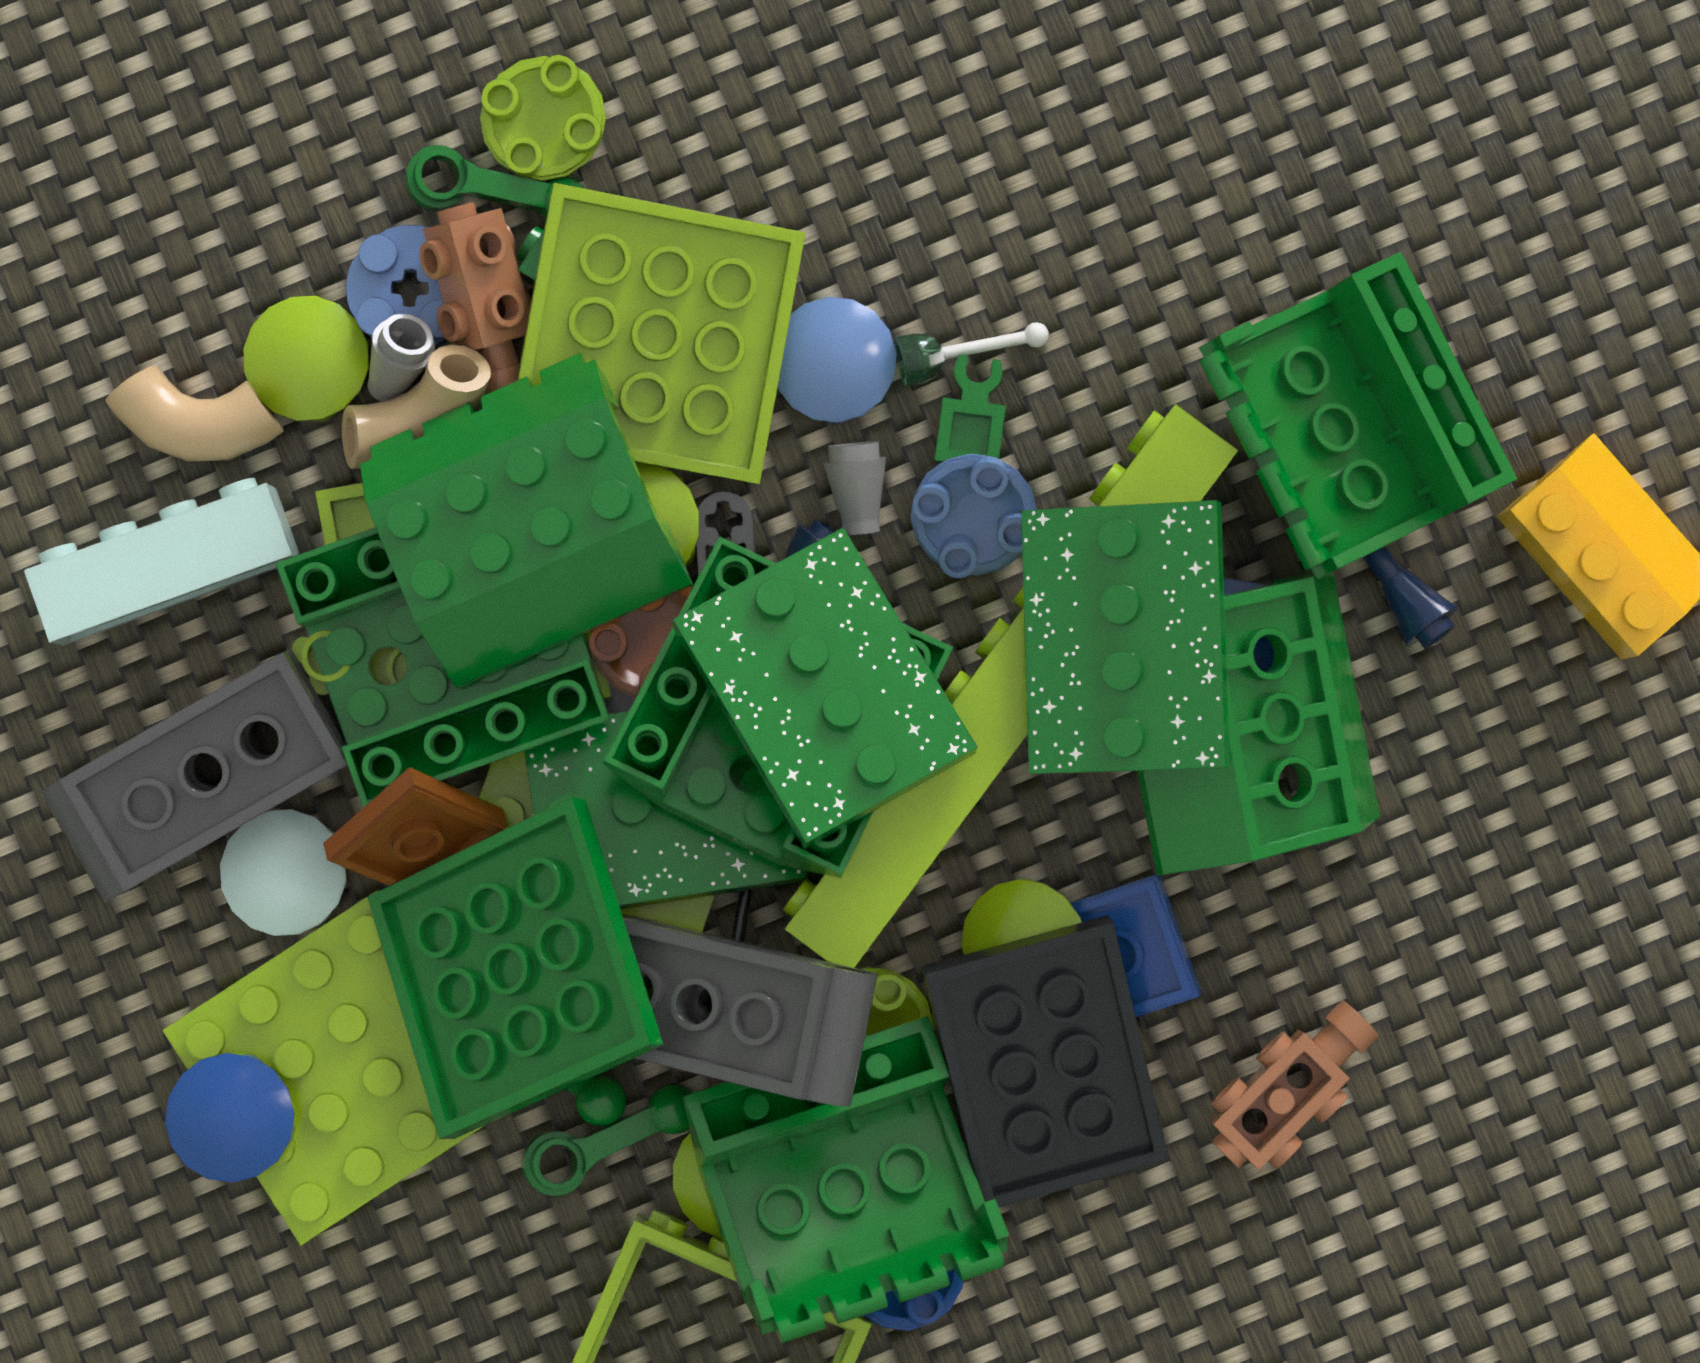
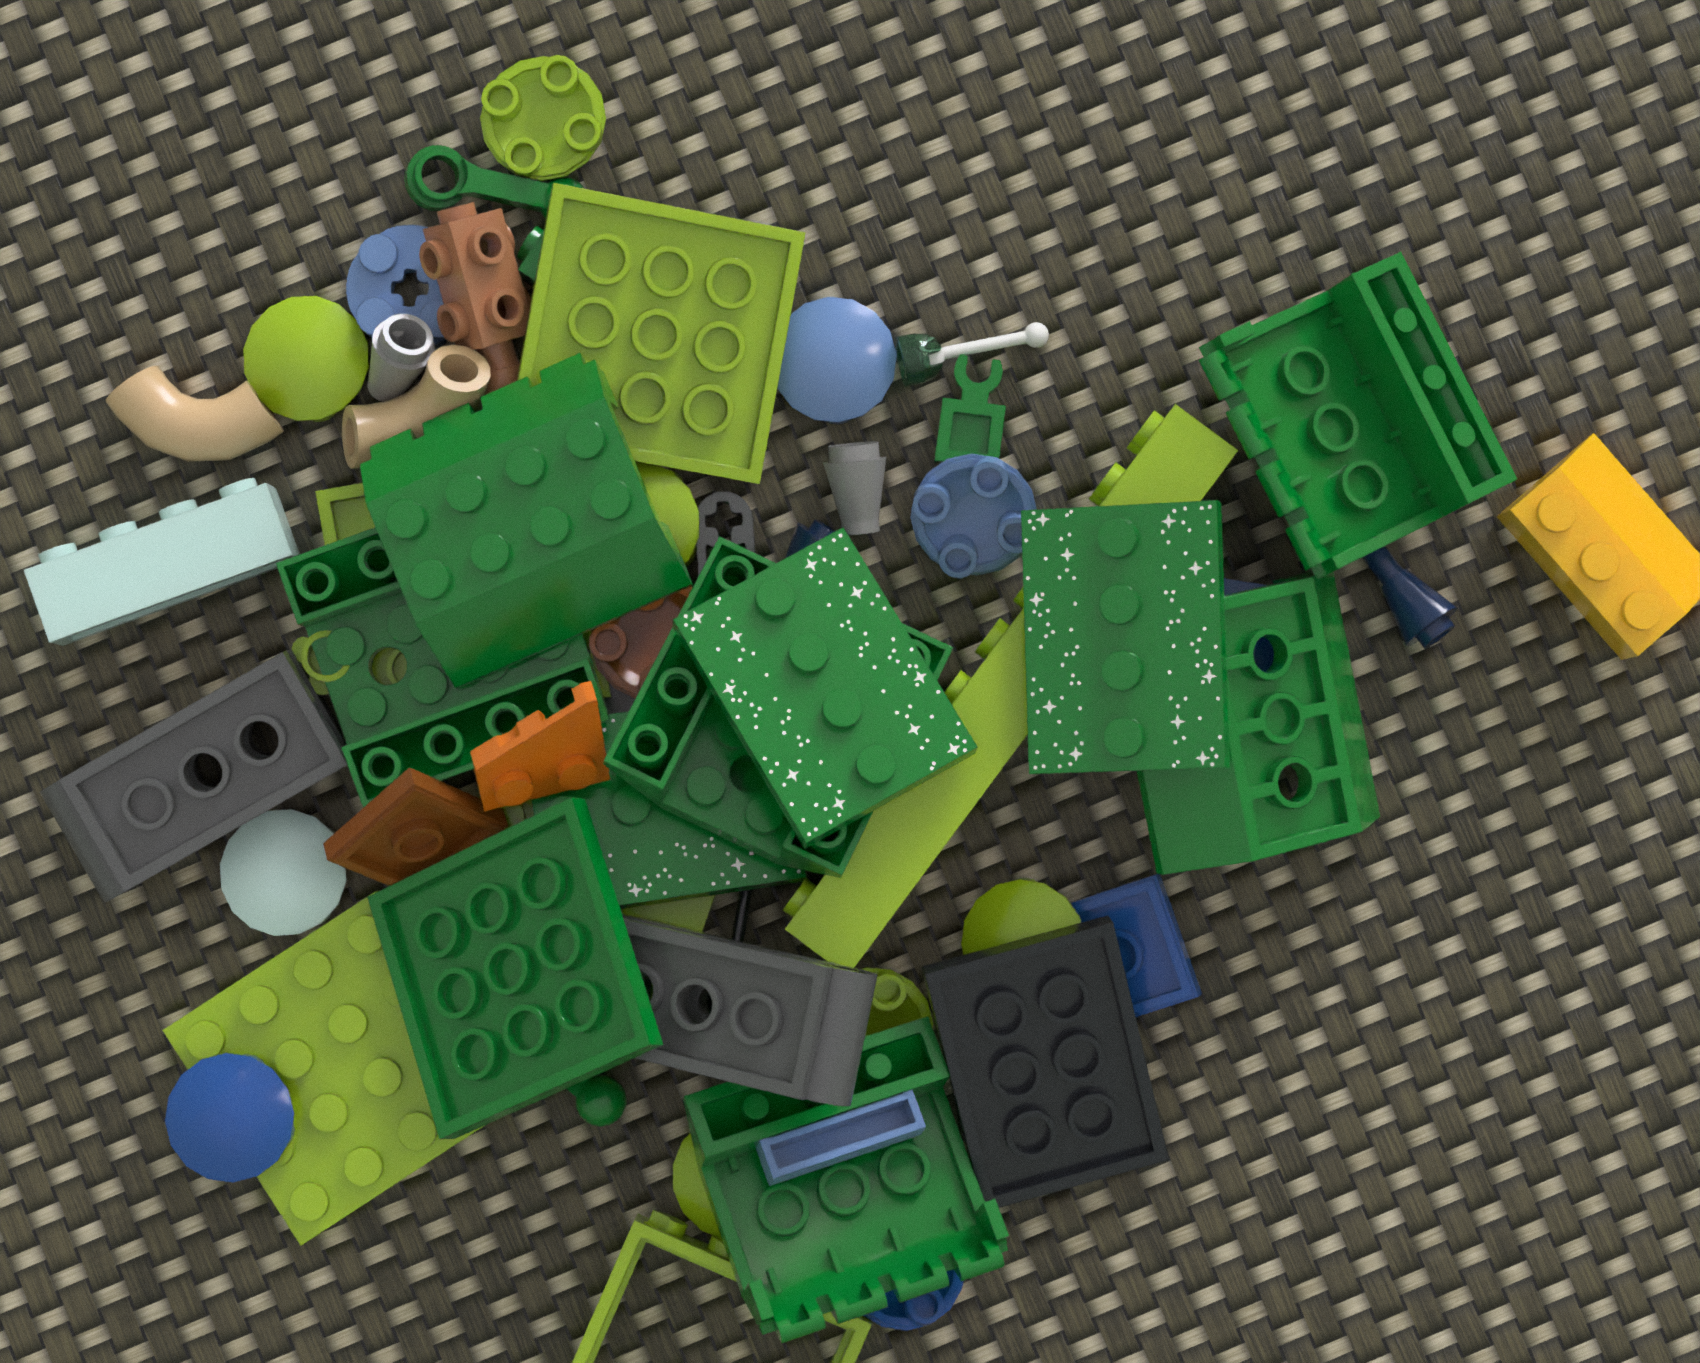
green piece [521,1083,693,1196] -> none
nougat brick [1208,1000,1379,1170] -> none
none -> orange wing [470,681,610,812]
none -> medium blue piece [756,1090,926,1186]

